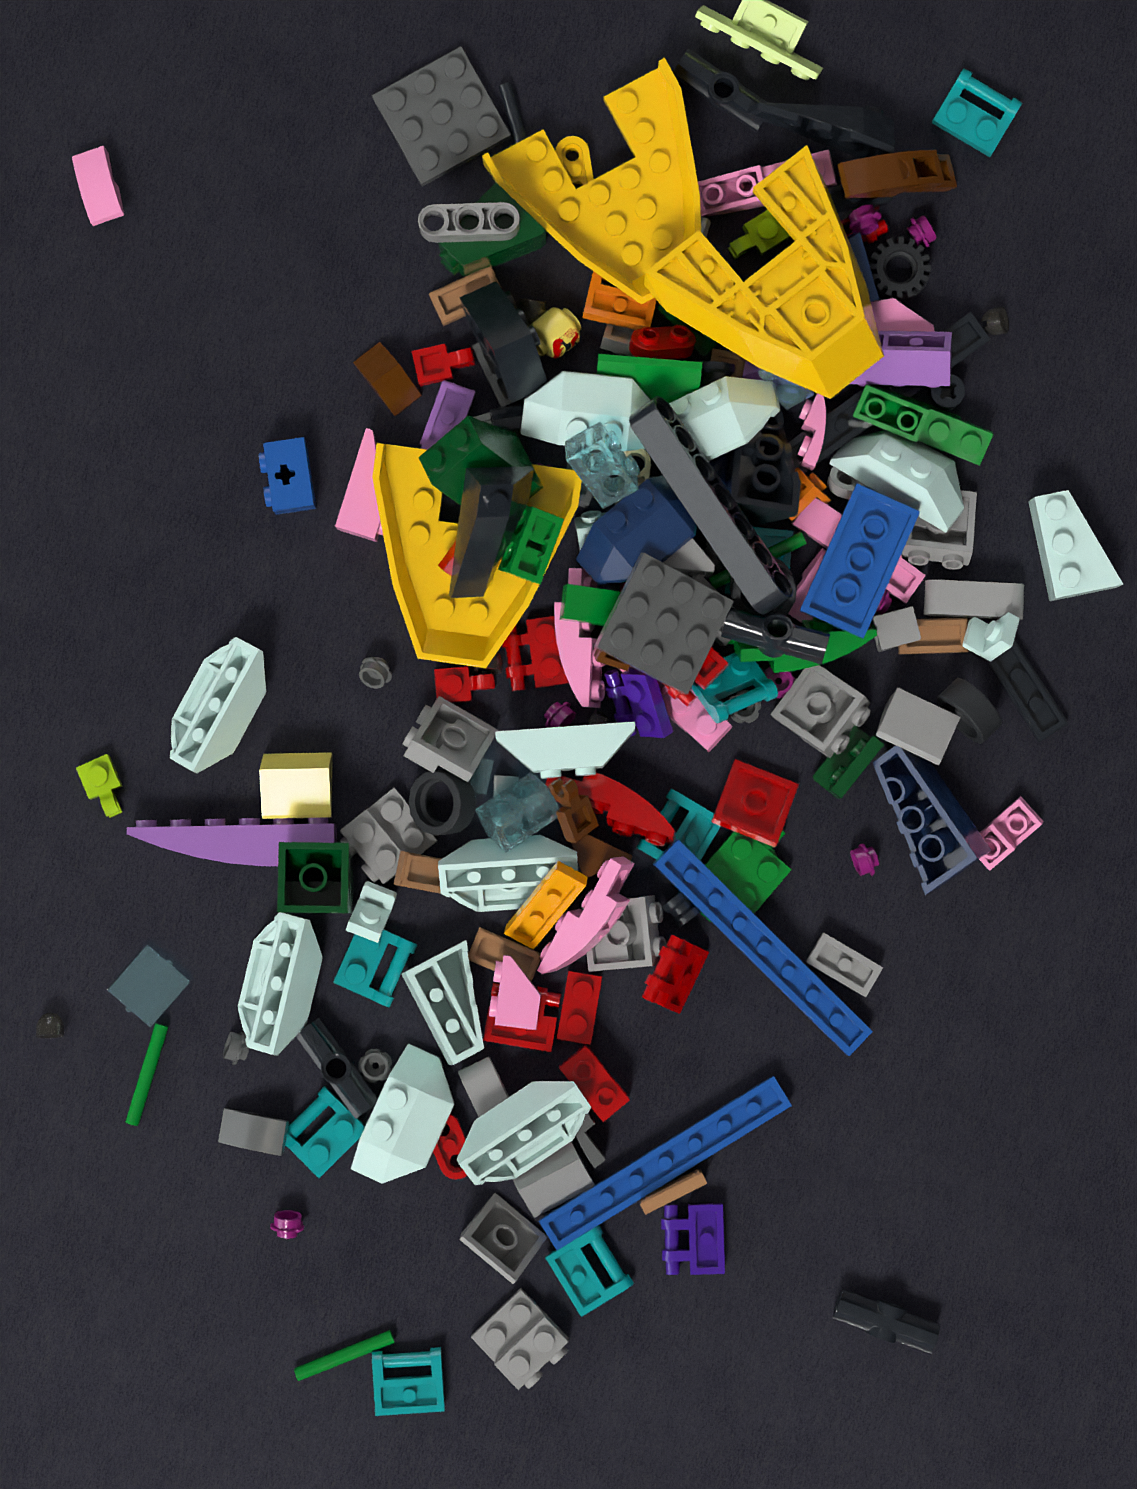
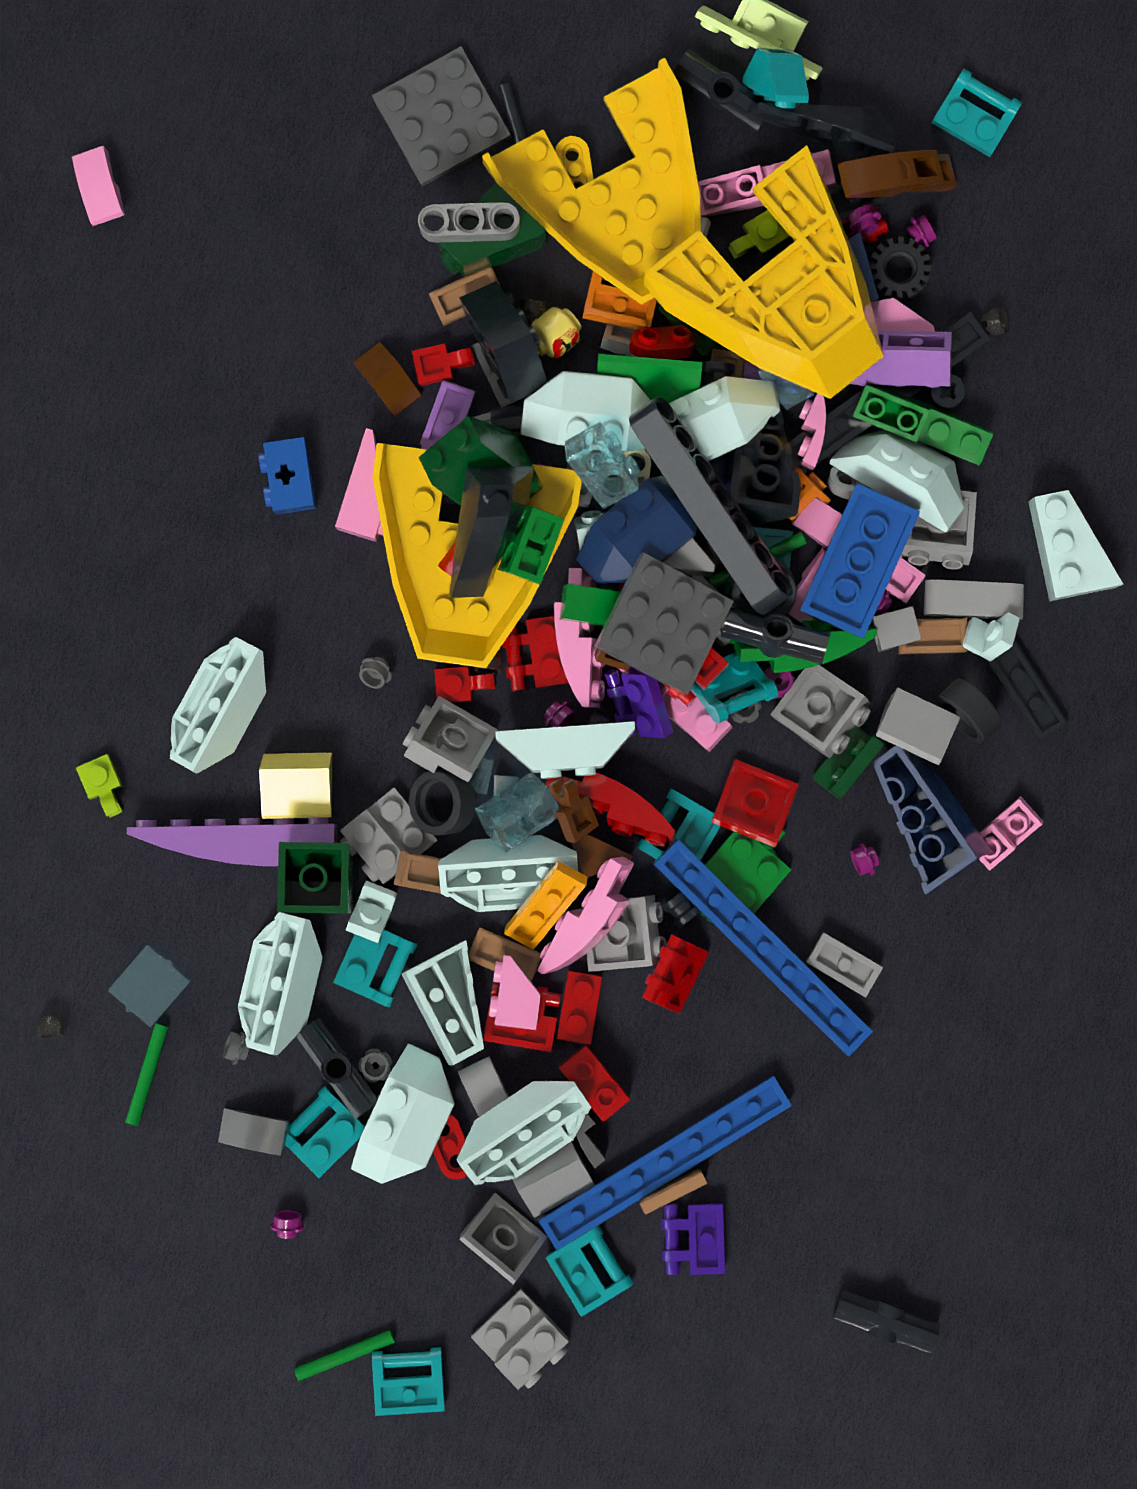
none -> teal slope [742,48,809,108]

